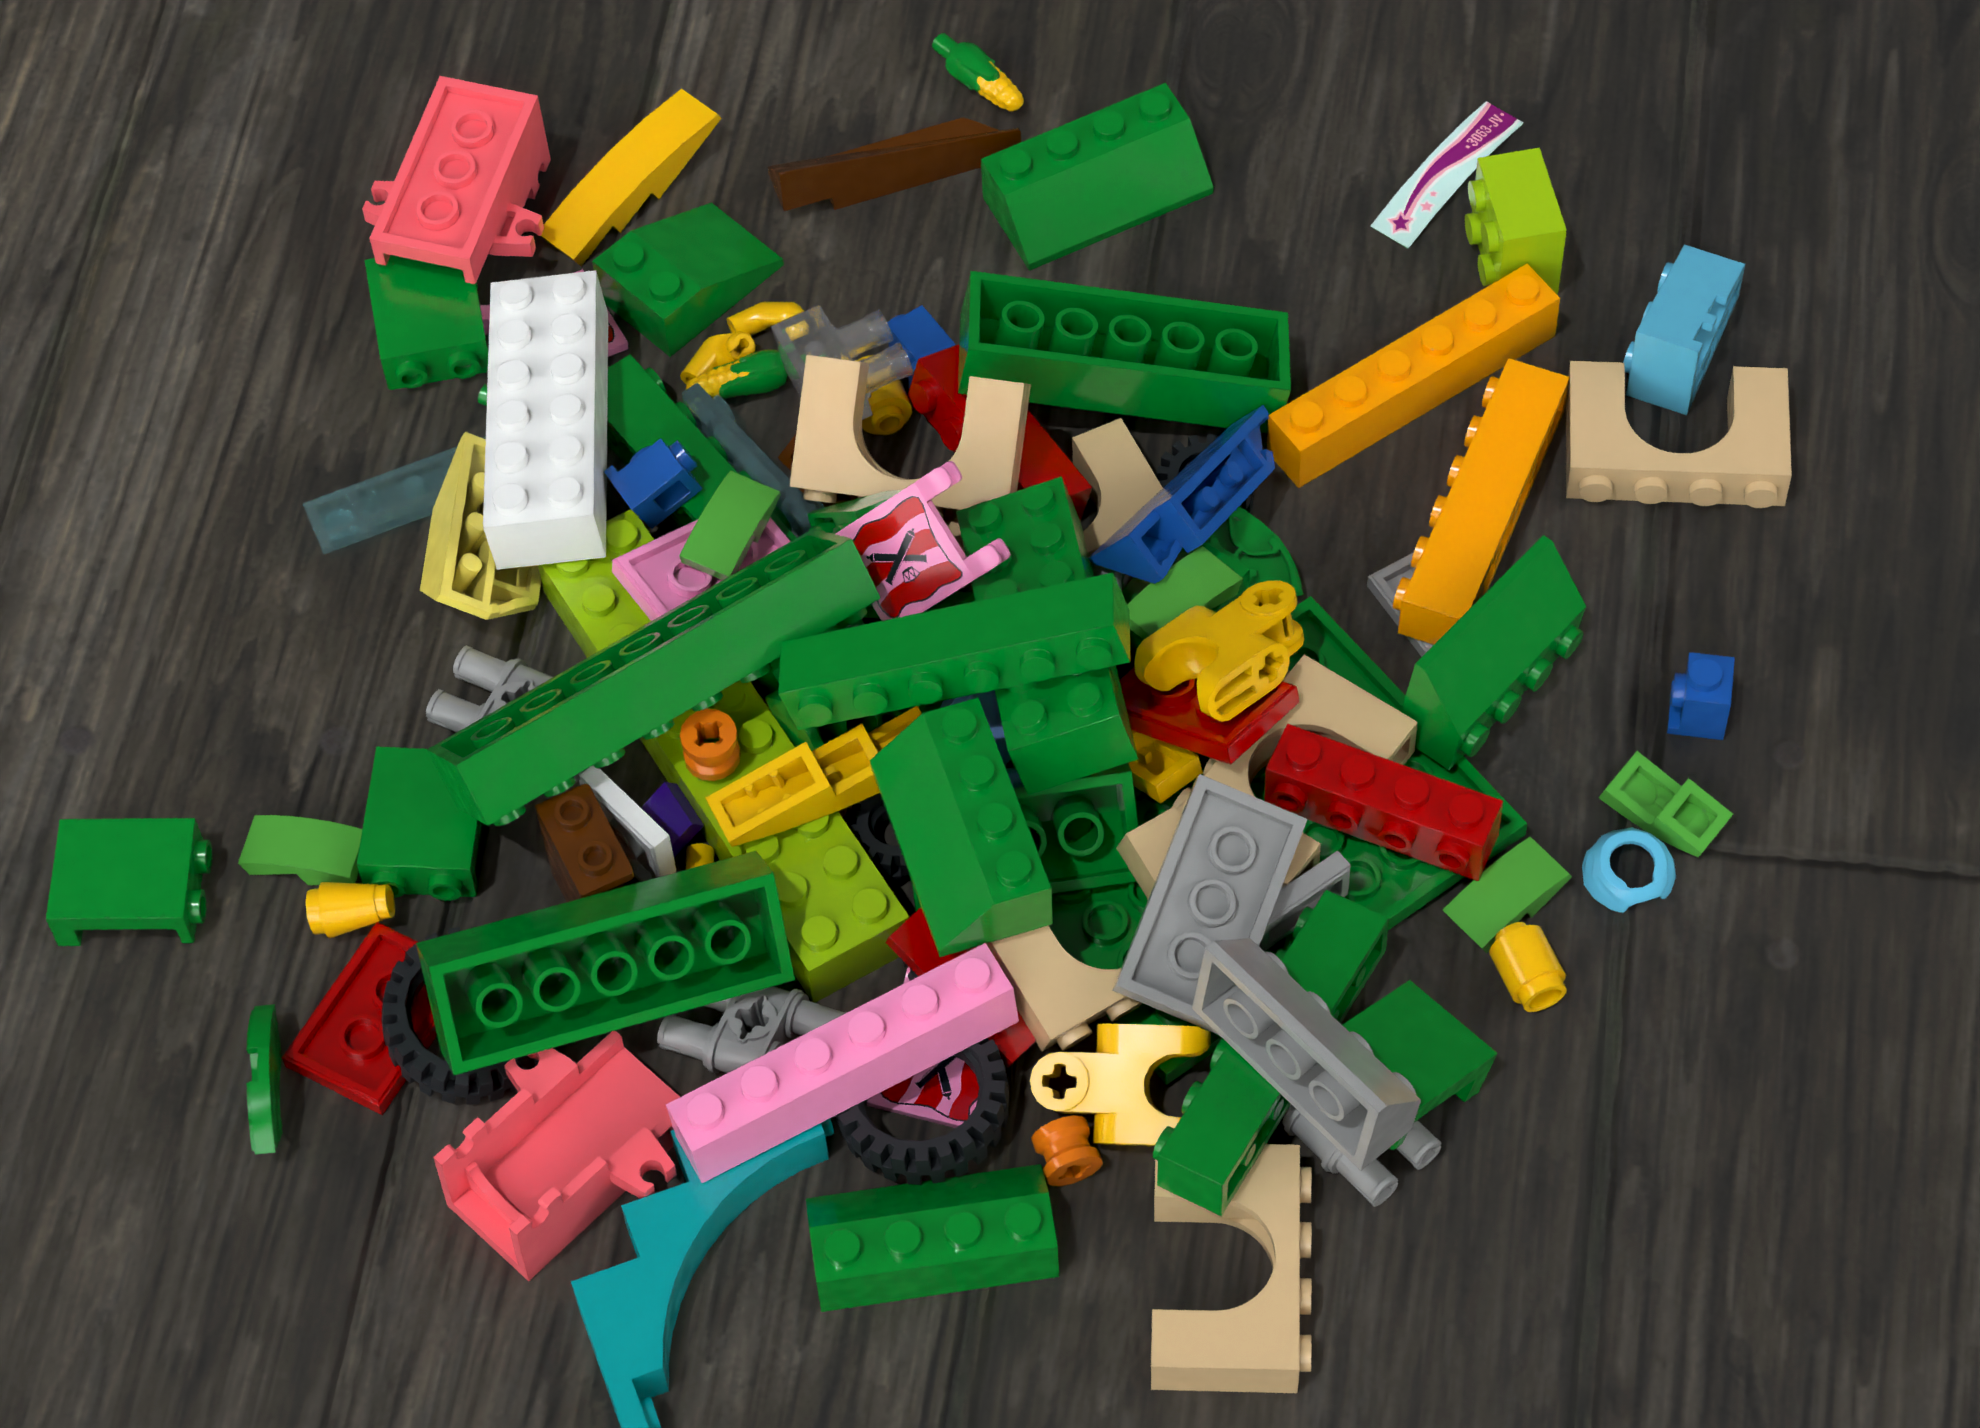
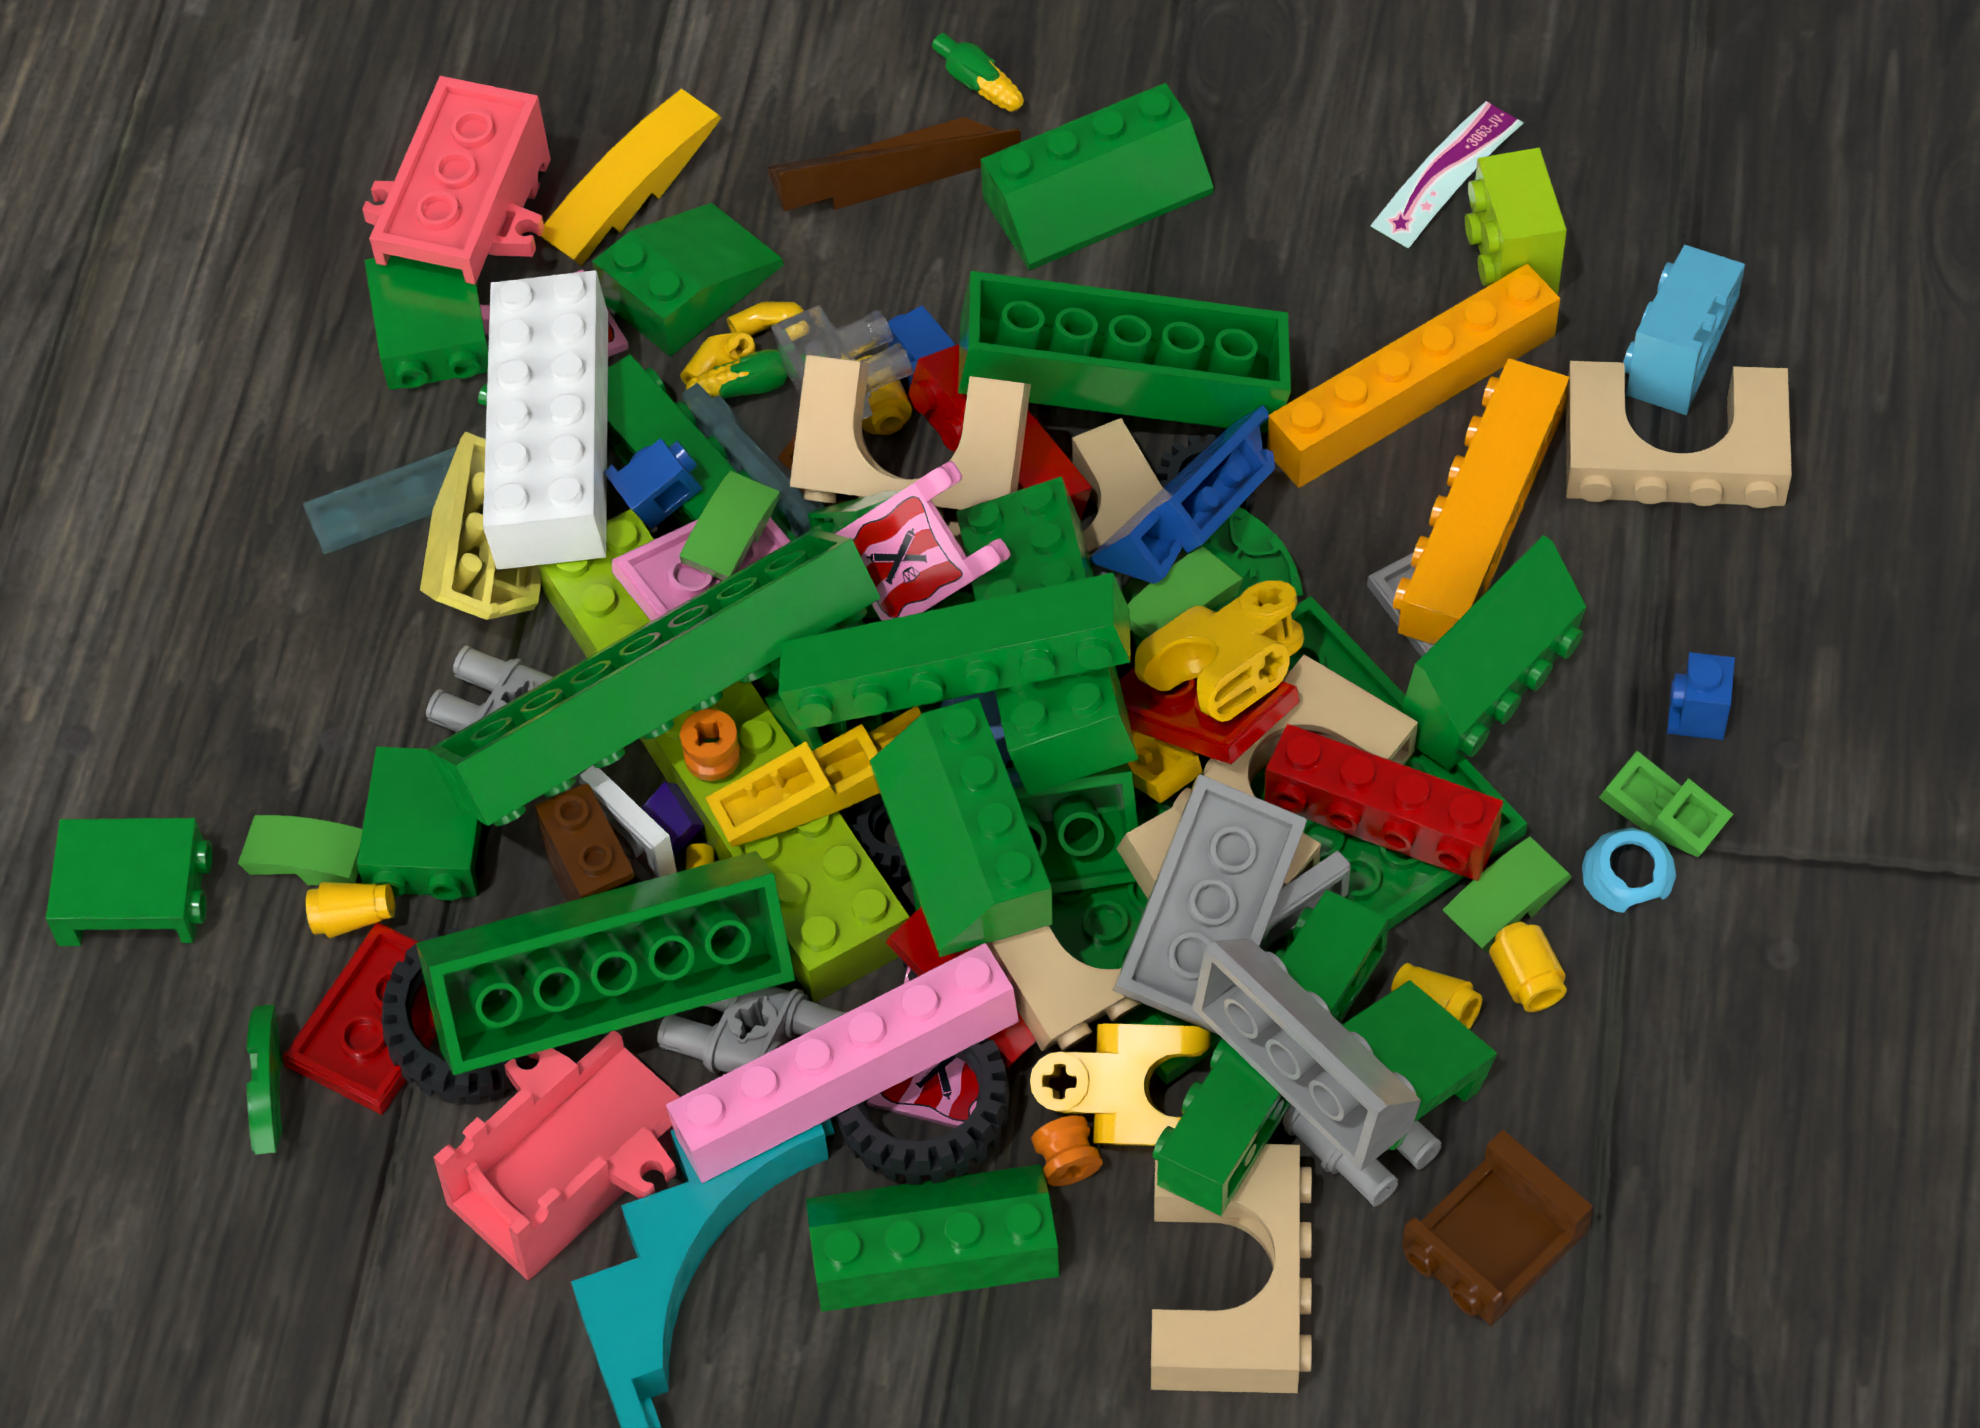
none -> yellow cone [1391,963,1482,1029]
none -> reddish brown panel [1402,1129,1593,1326]

